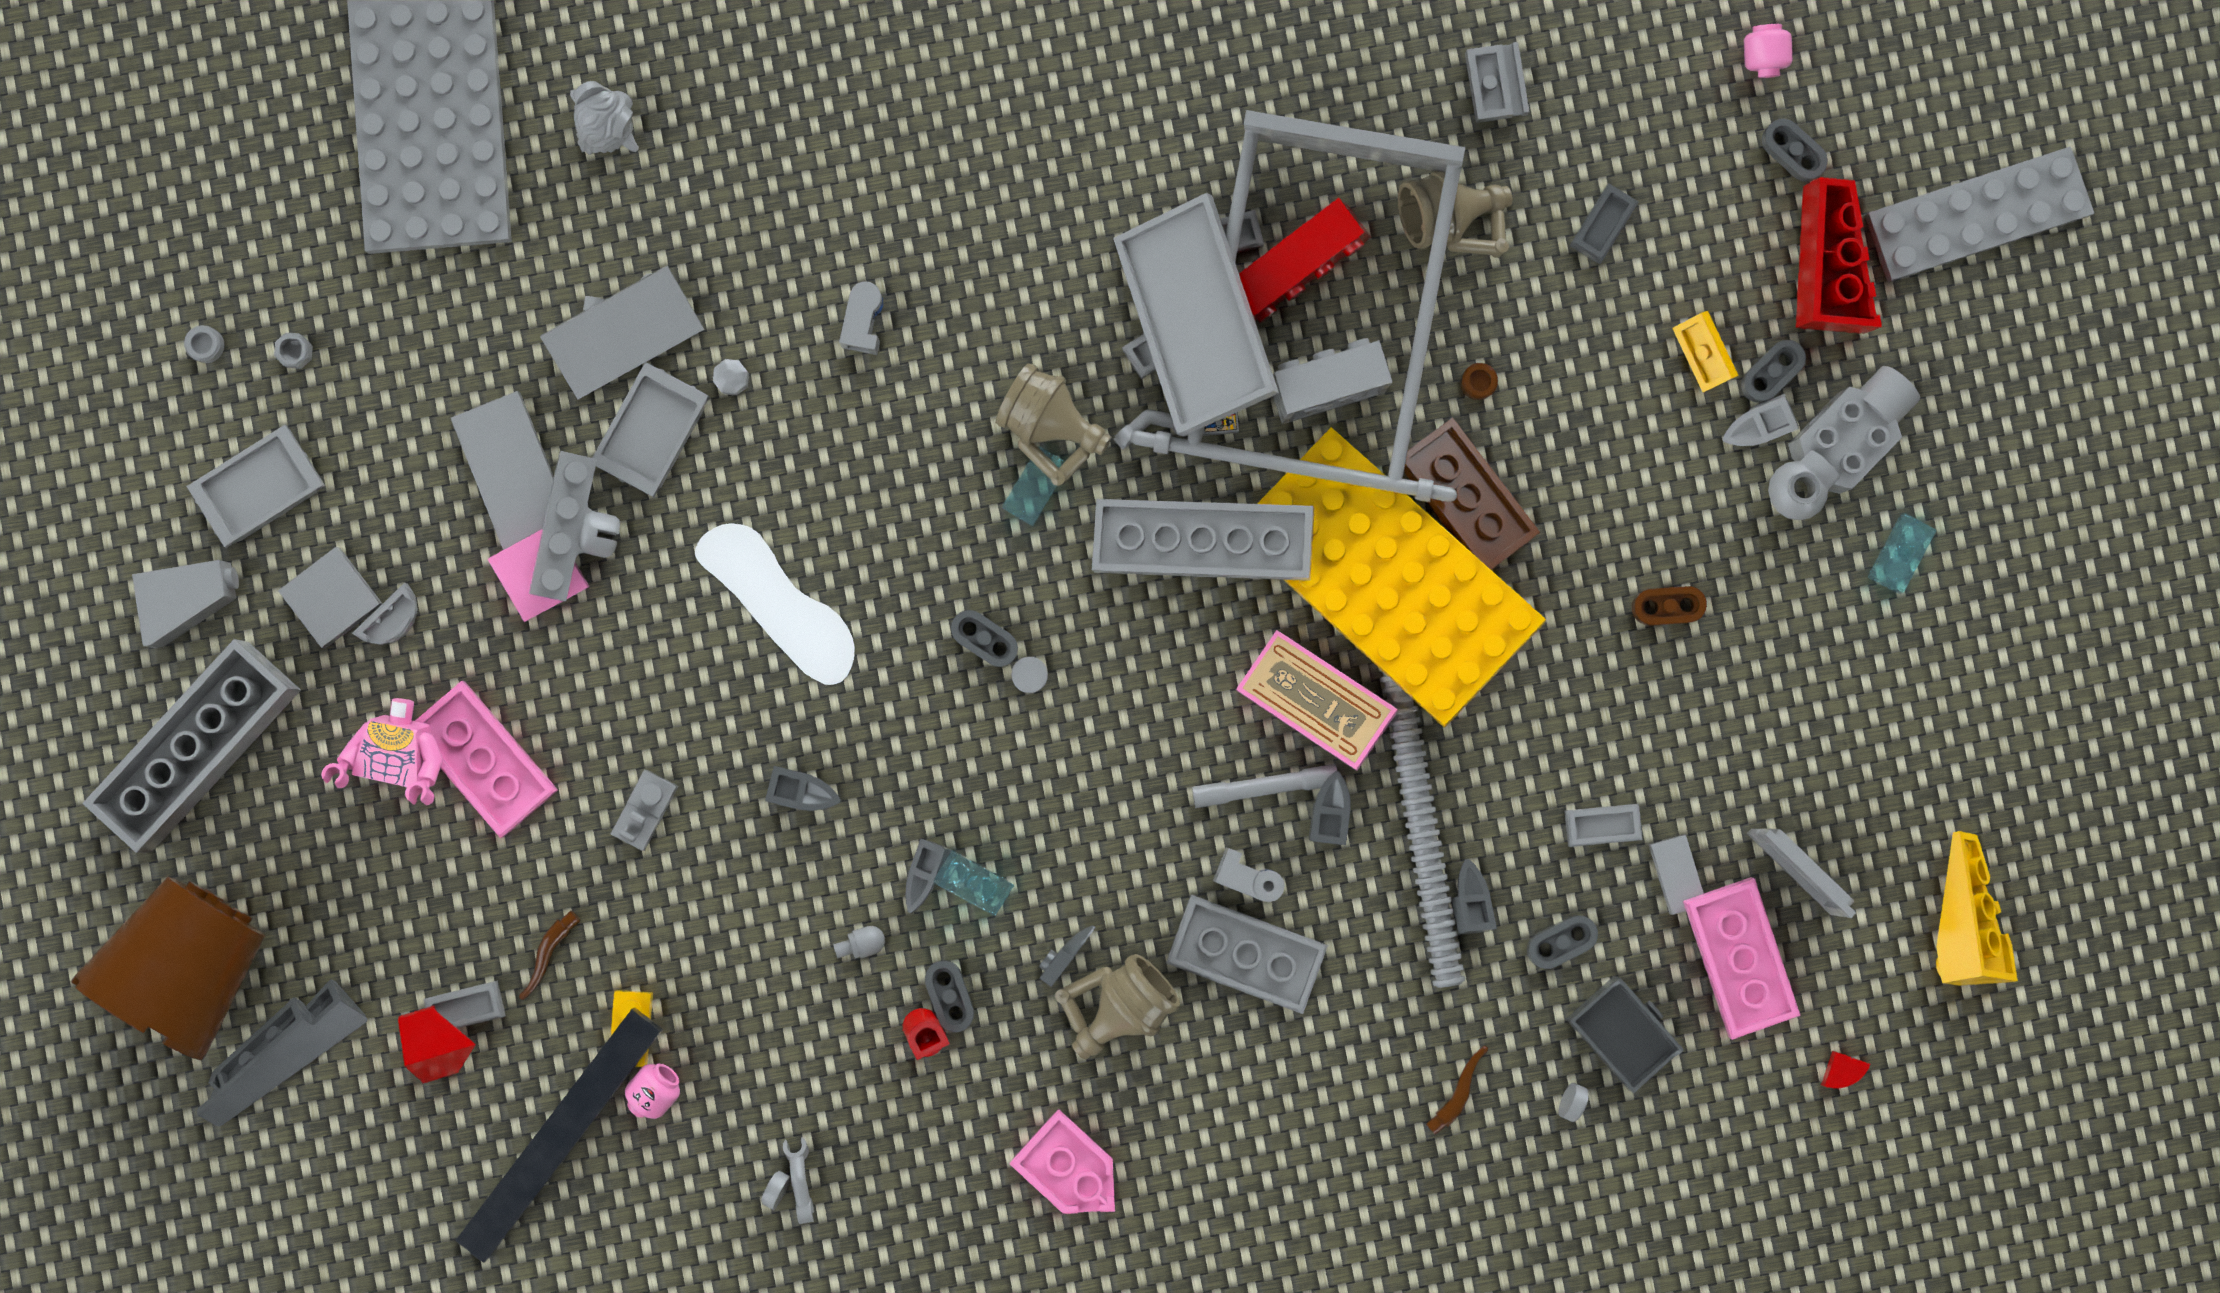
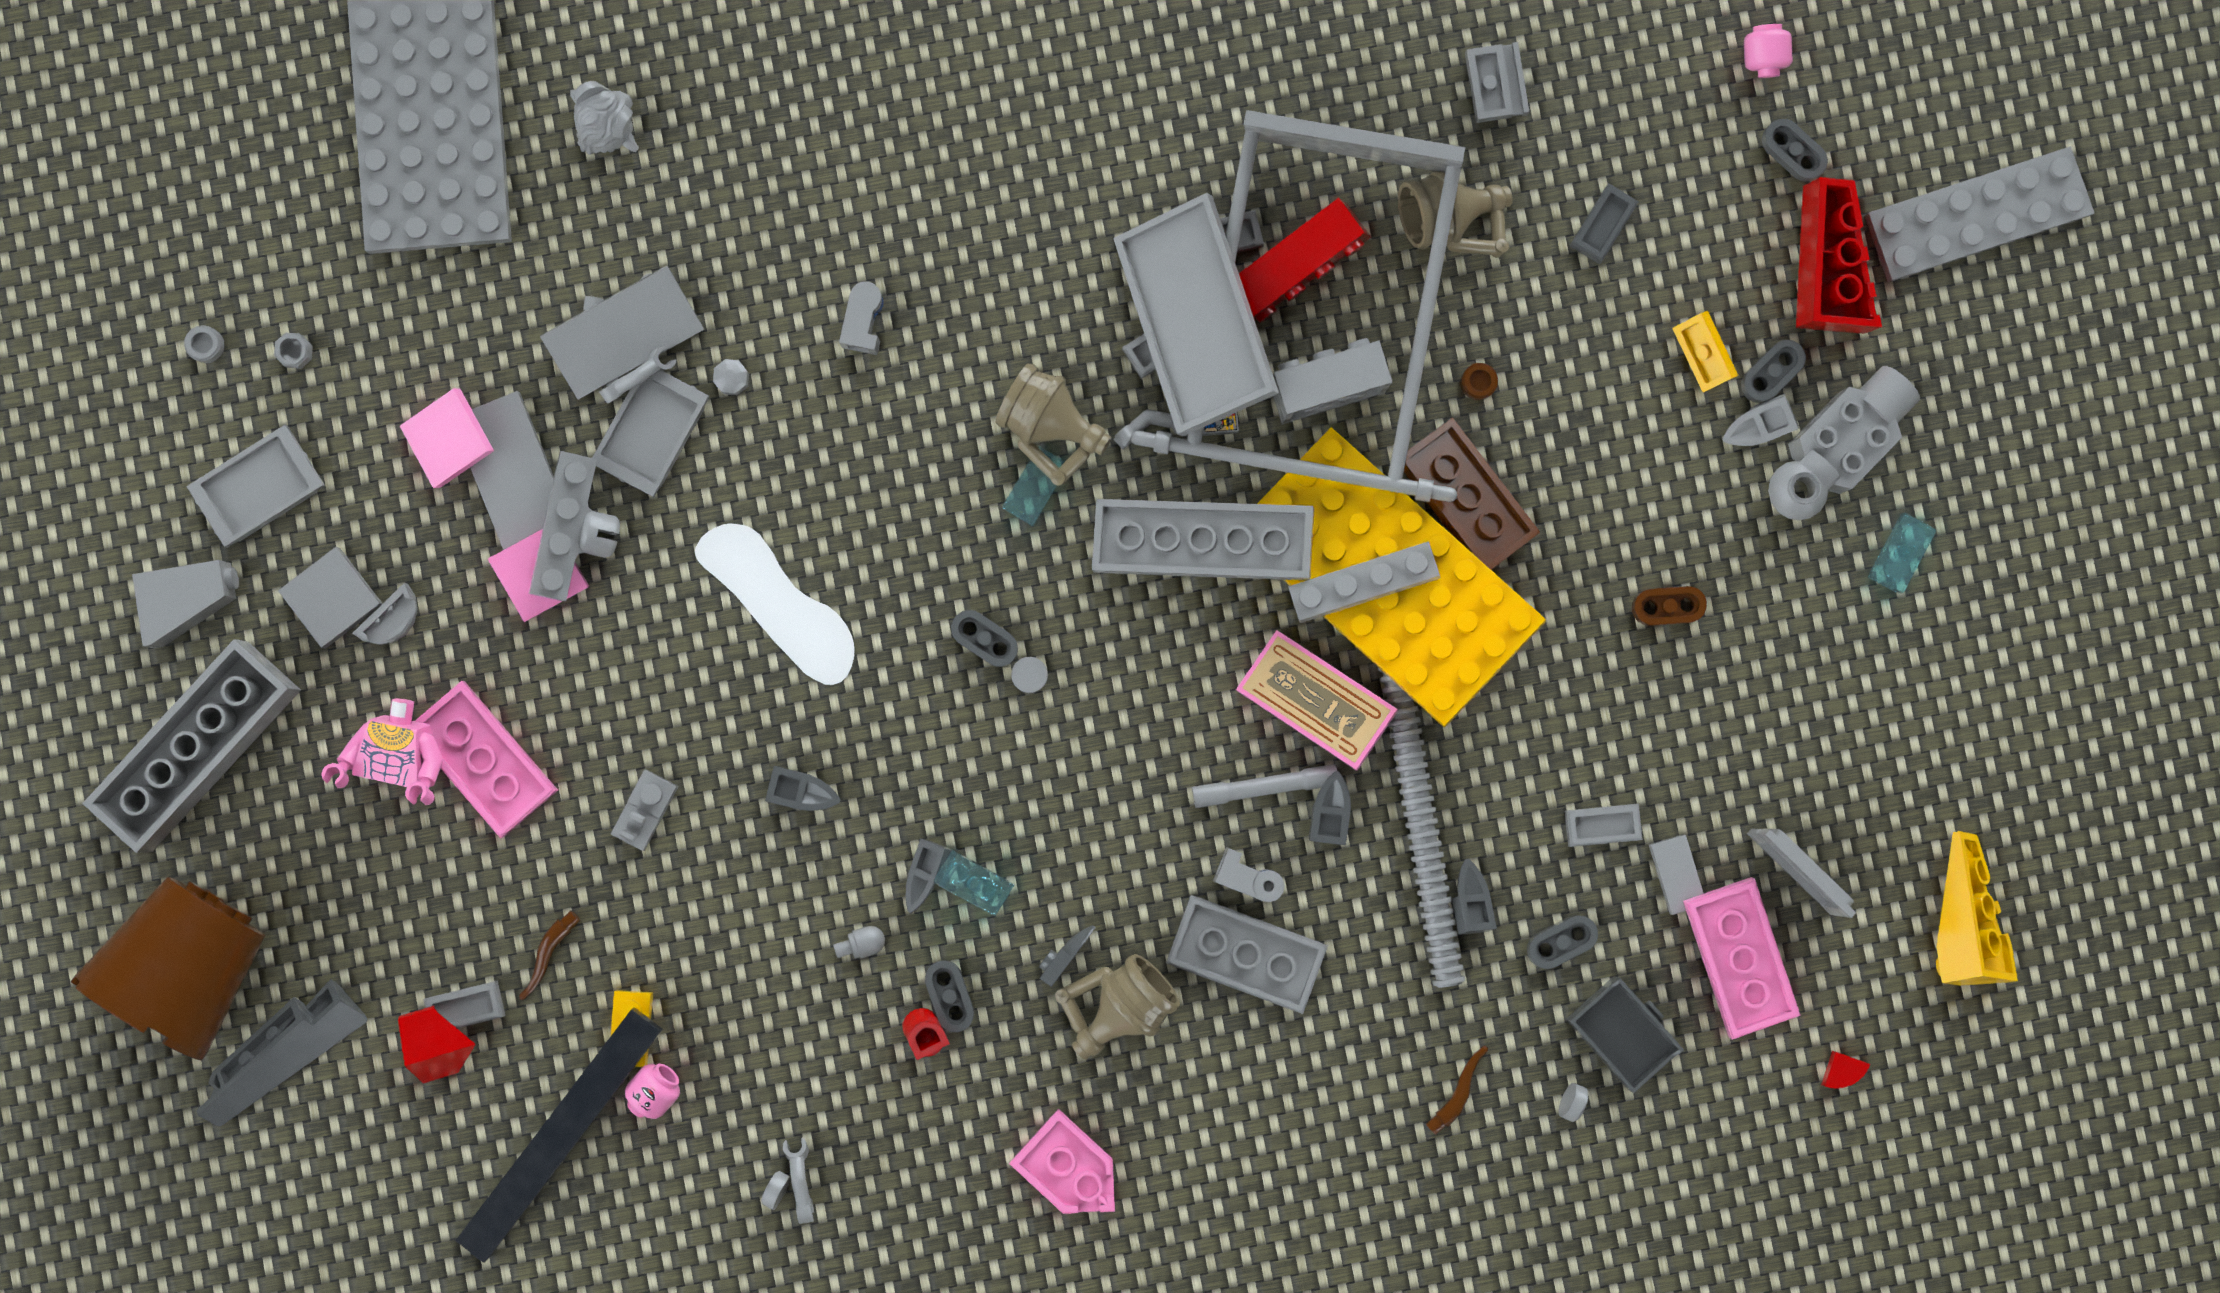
none -> bright pink tile [400,388,494,488]
none -> light grey arm [599,346,677,403]
none -> light grey plate [1288,541,1440,623]

